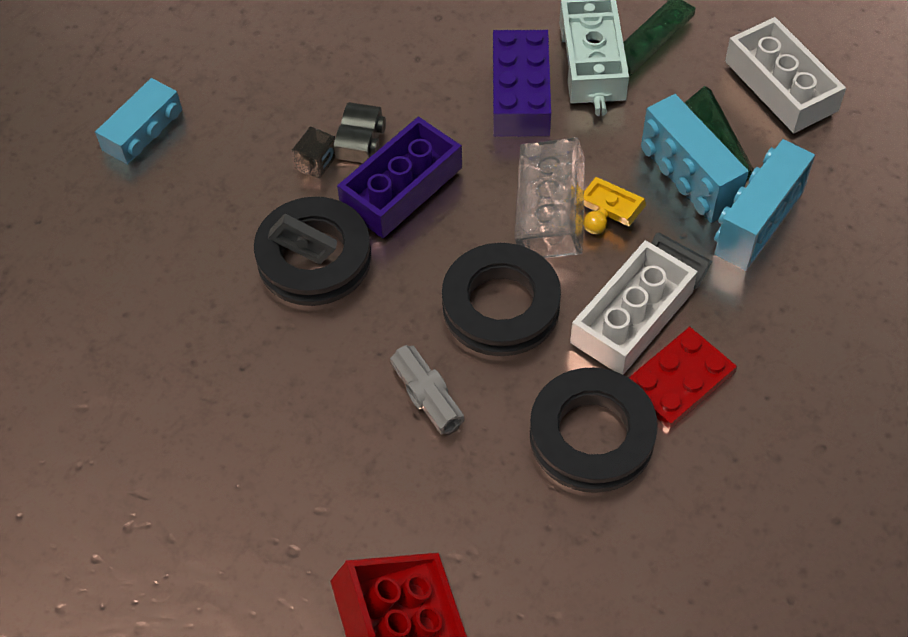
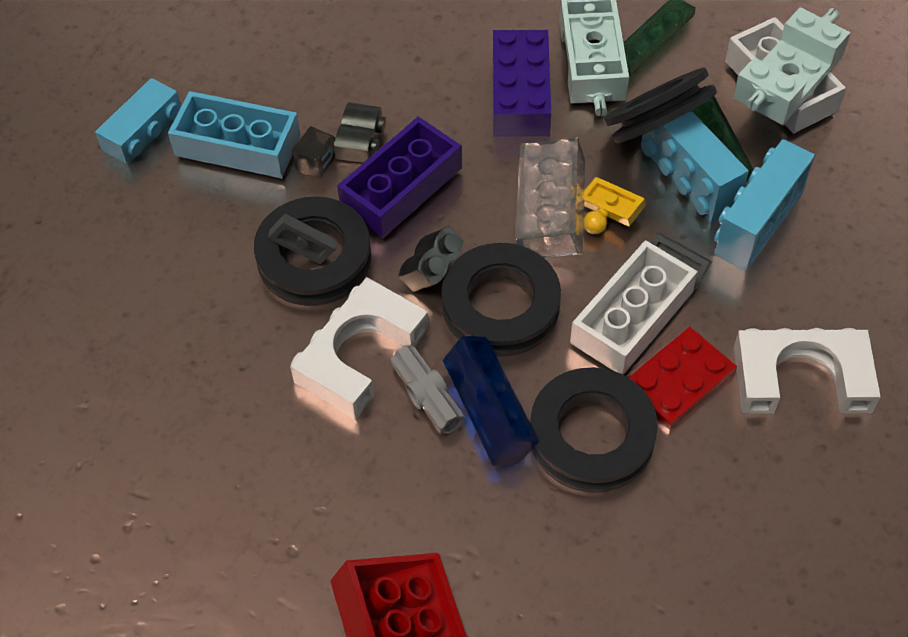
none -> medium azure brick [168,91,301,178]
none -> white arch [290,277,429,420]
none -> pearl dark grey brick [399,226,464,292]
none -> clear blue brick [443,336,539,466]
none -> black tyre [604,67,717,143]
none -> light aqua brick [733,7,851,125]
none -> white arch [734,328,880,414]

